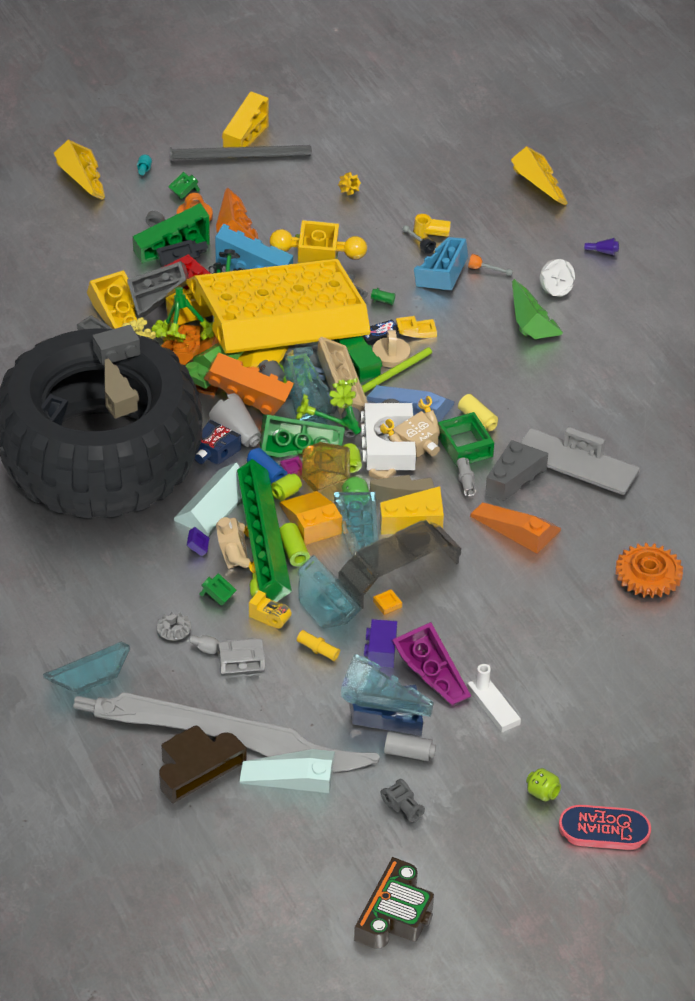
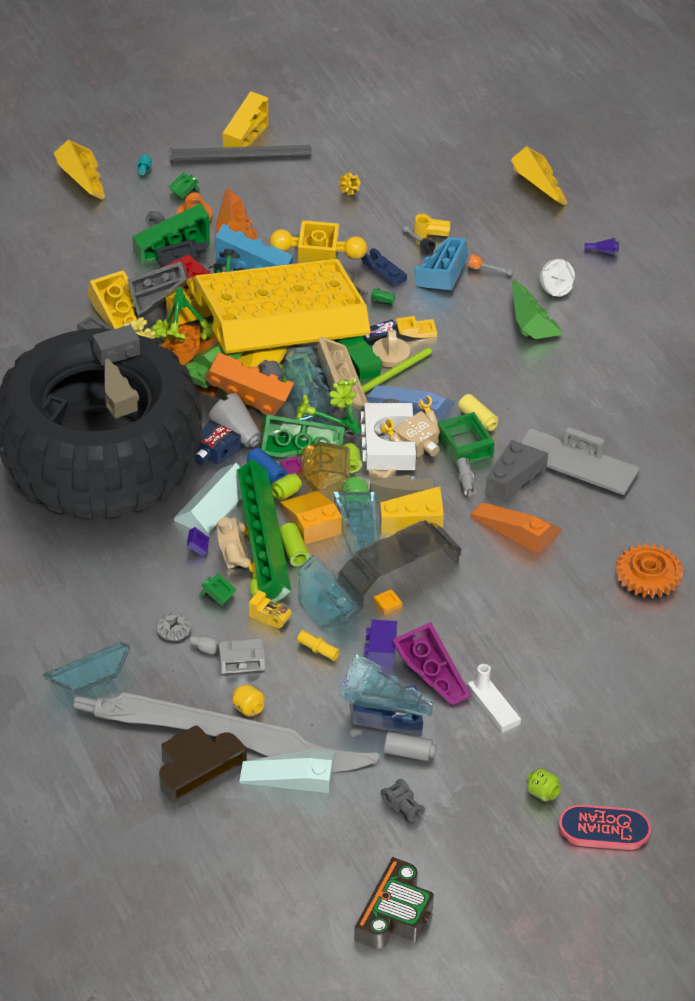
none -> yellow head [232,684,265,717]
none -> dark blue hinge [361,248,407,287]

